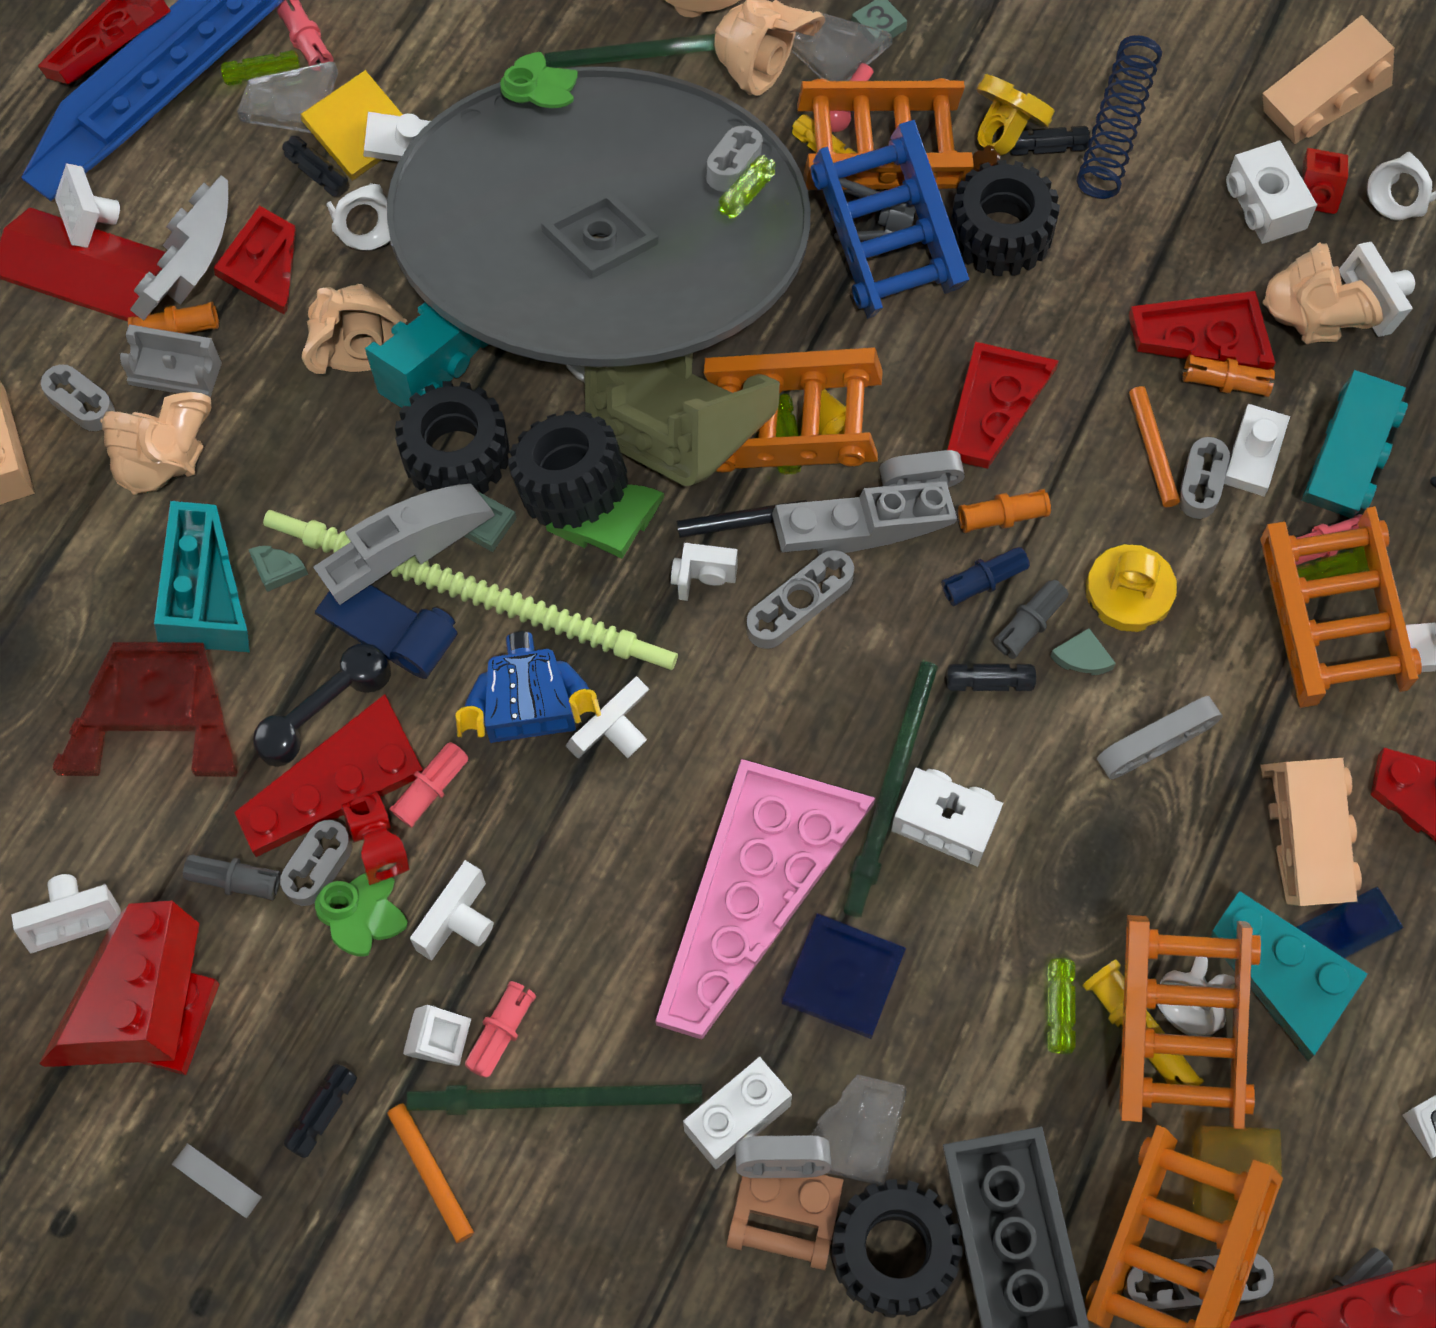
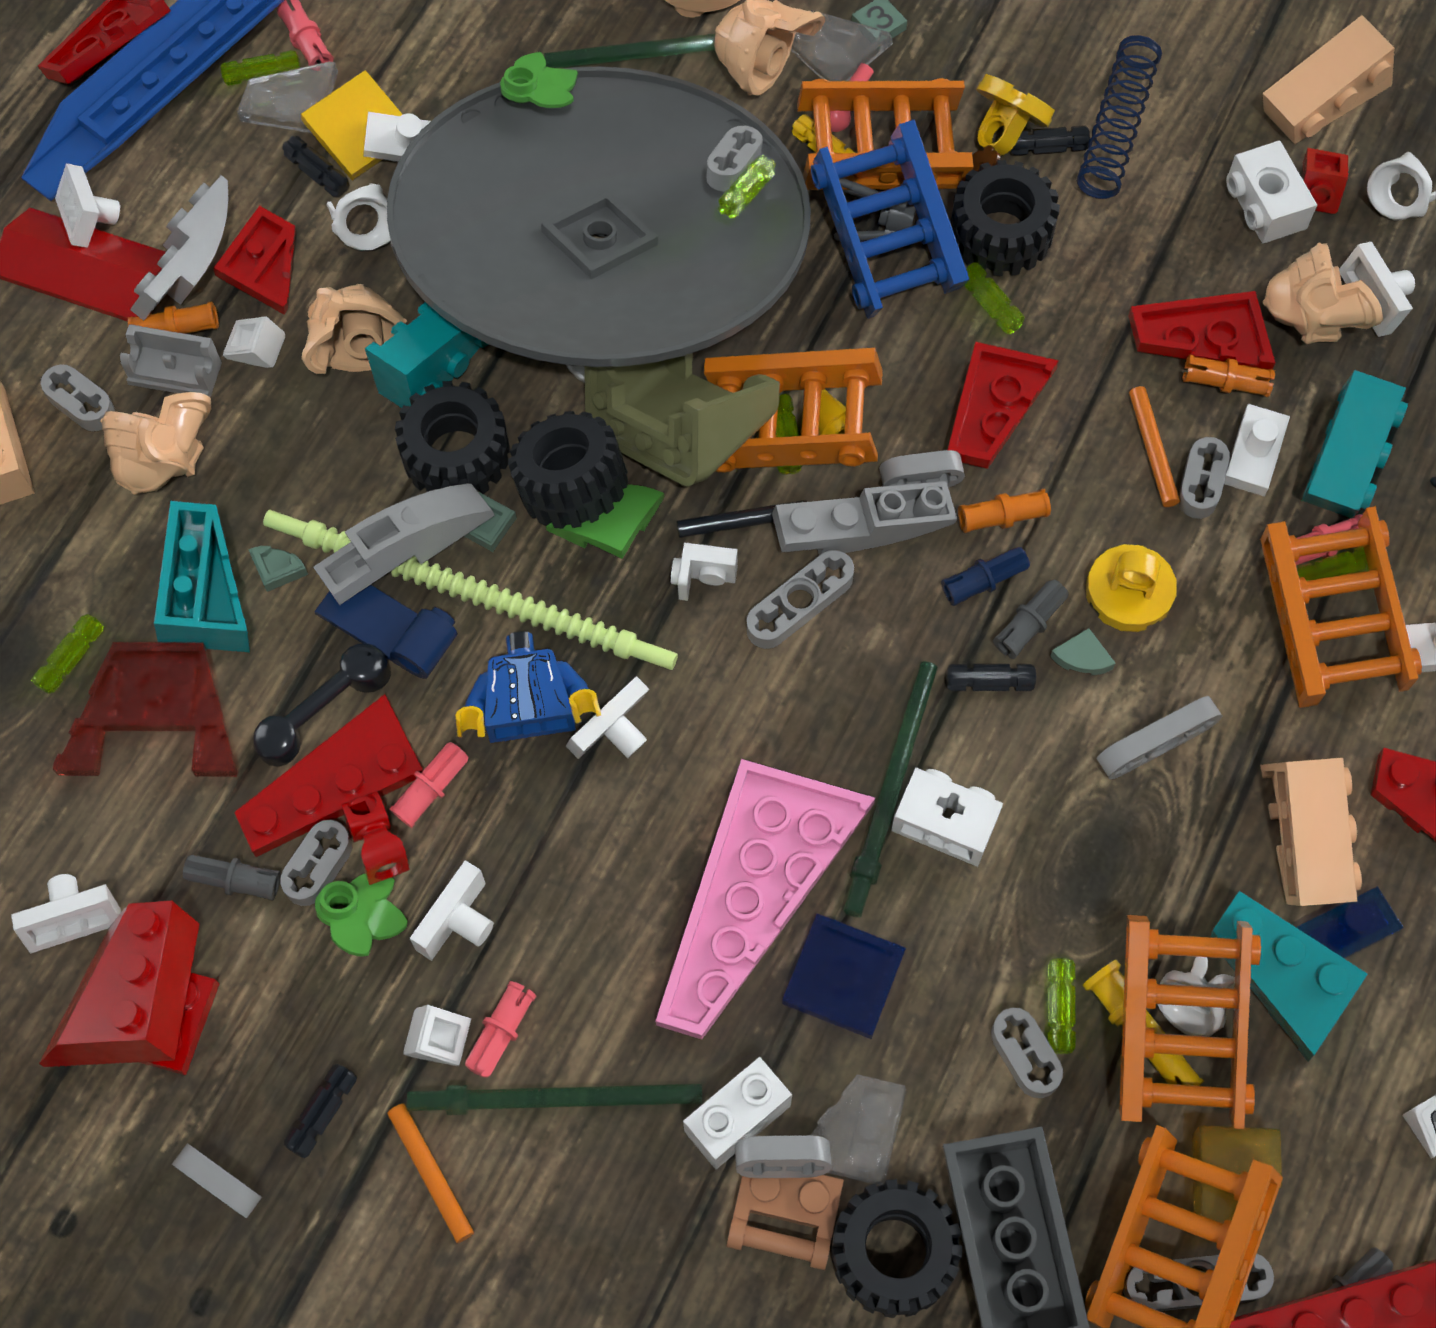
none -> clear neon green axle [32,614,104,694]
none -> white slope [223,316,285,368]
none -> clear neon green axle [964,262,1025,334]
none -> light grey beam [991,1008,1063,1098]

